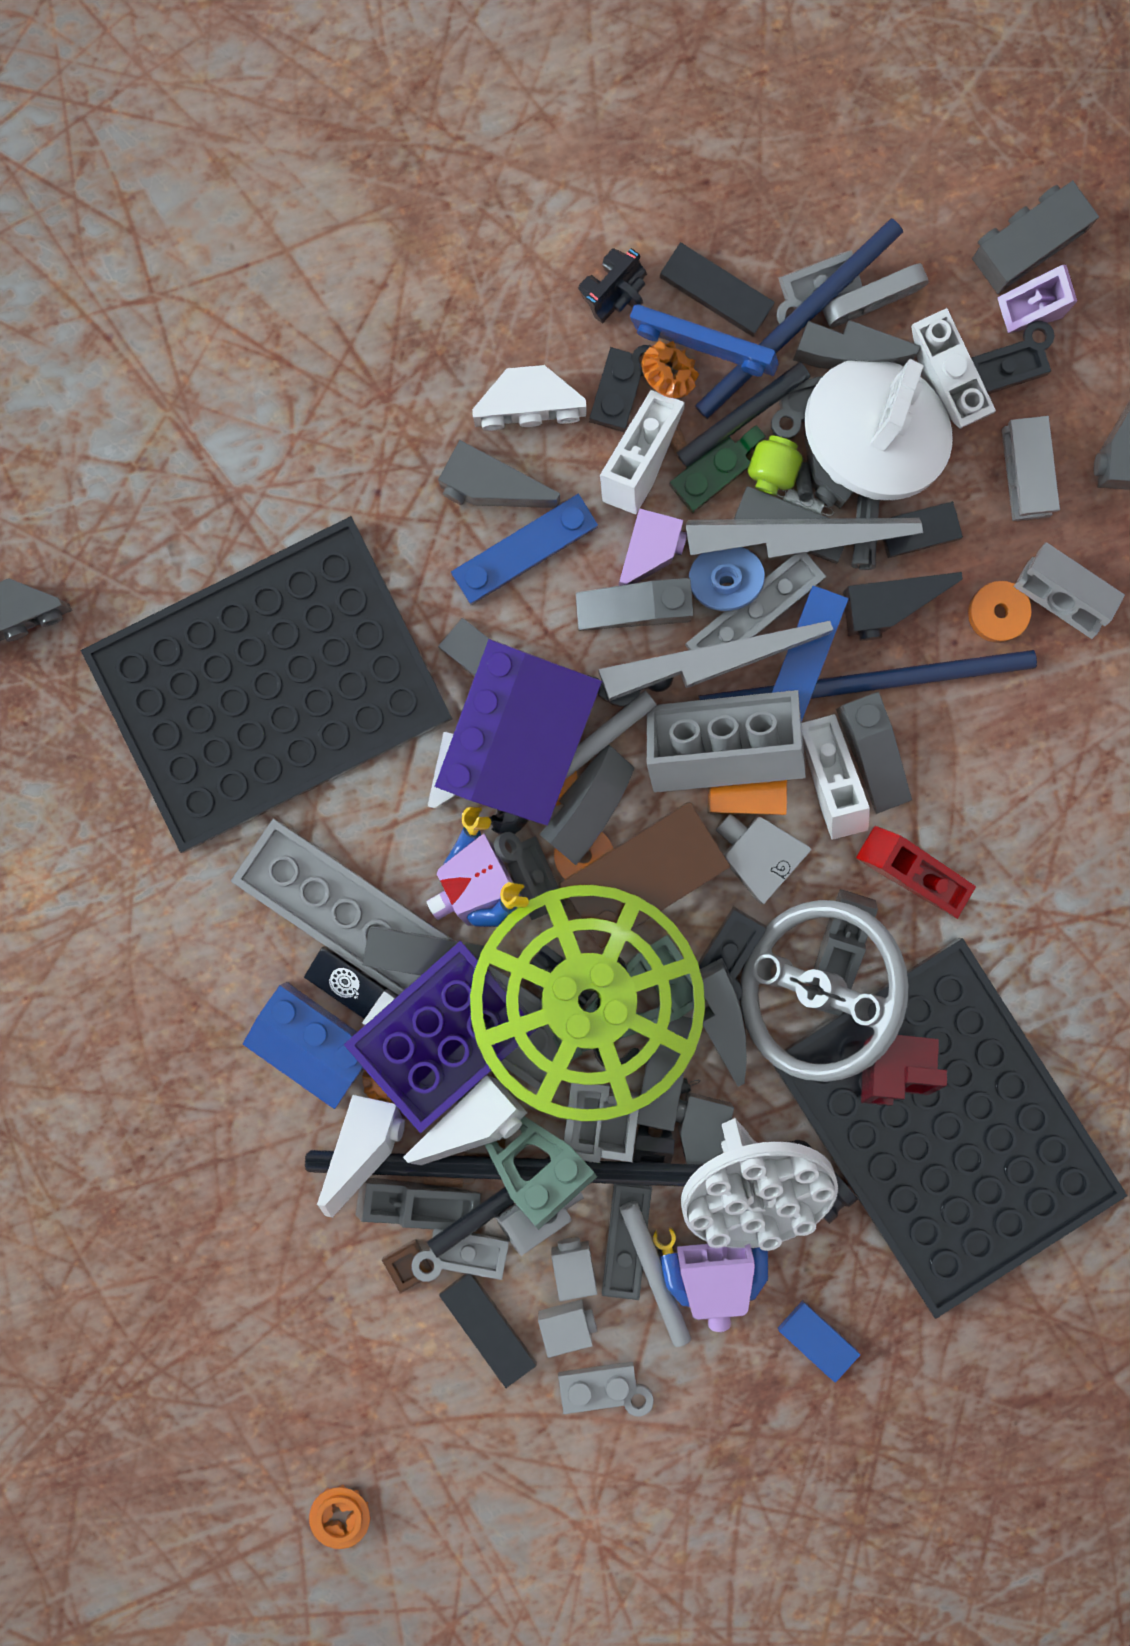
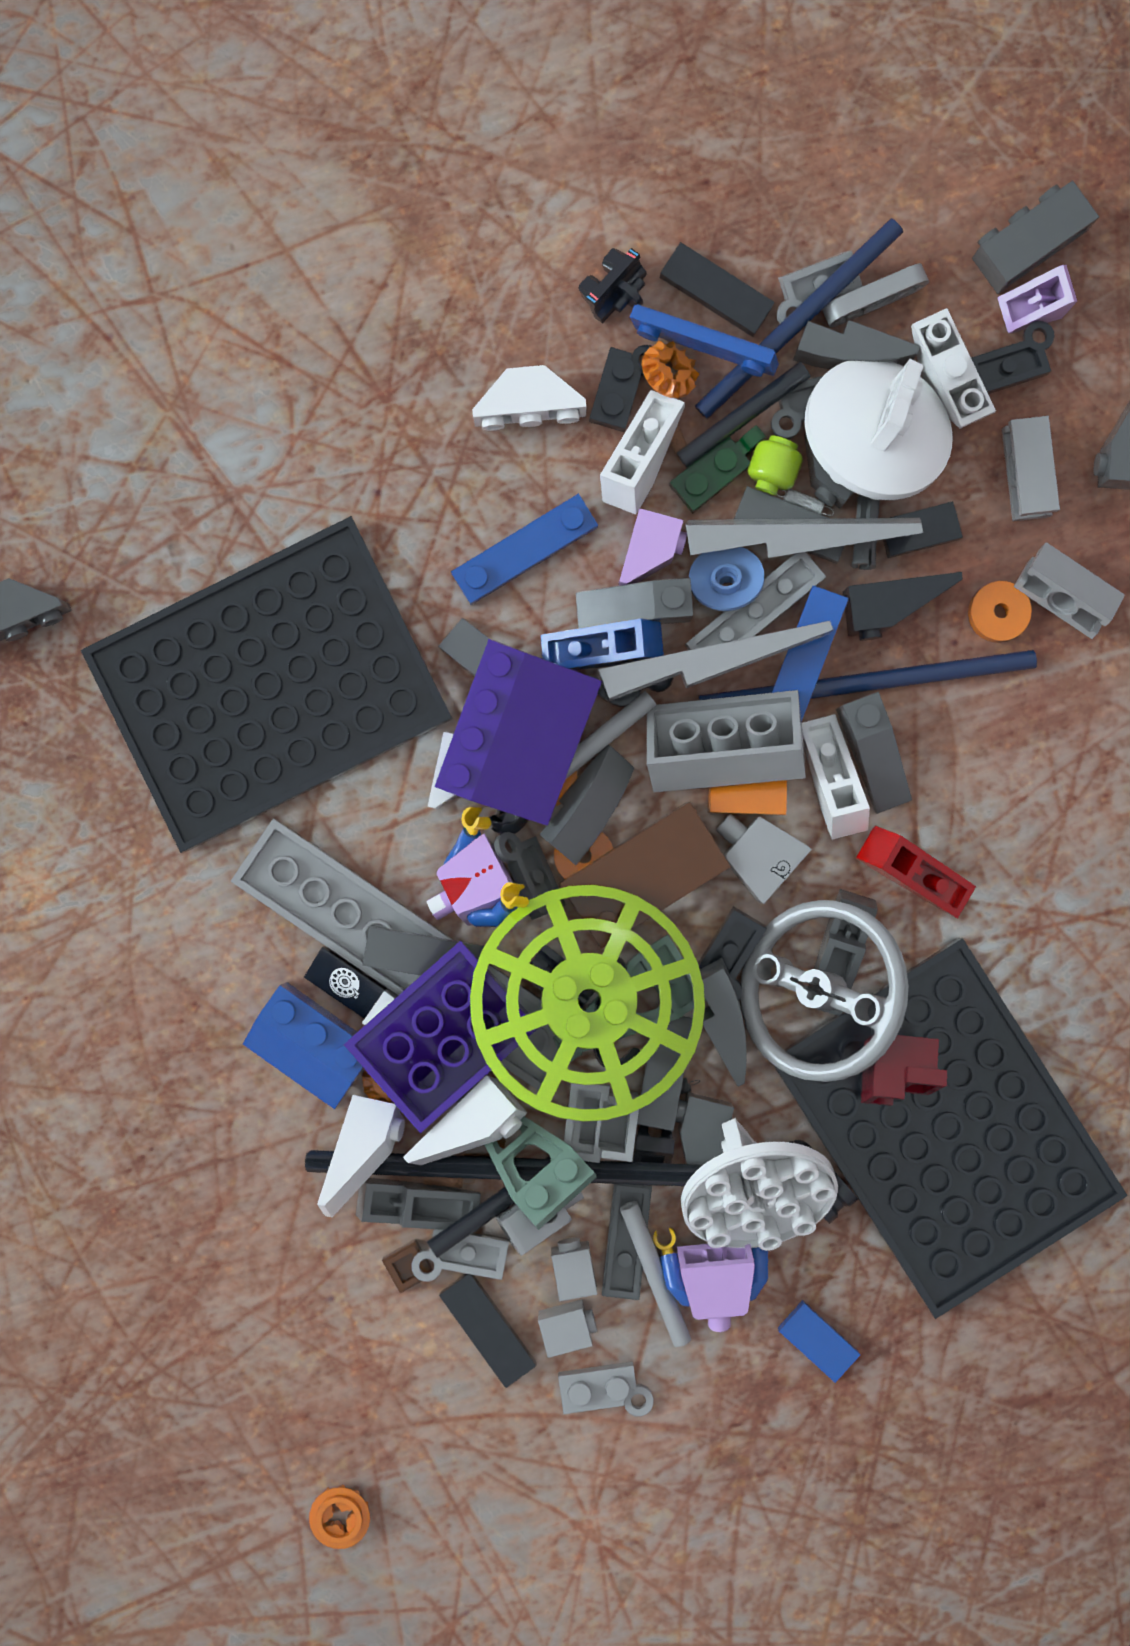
dark grey slope [438,440,560,508] -> none
dark grey piece [796,458,814,507] -> none
none -> blue slope [540,619,664,670]

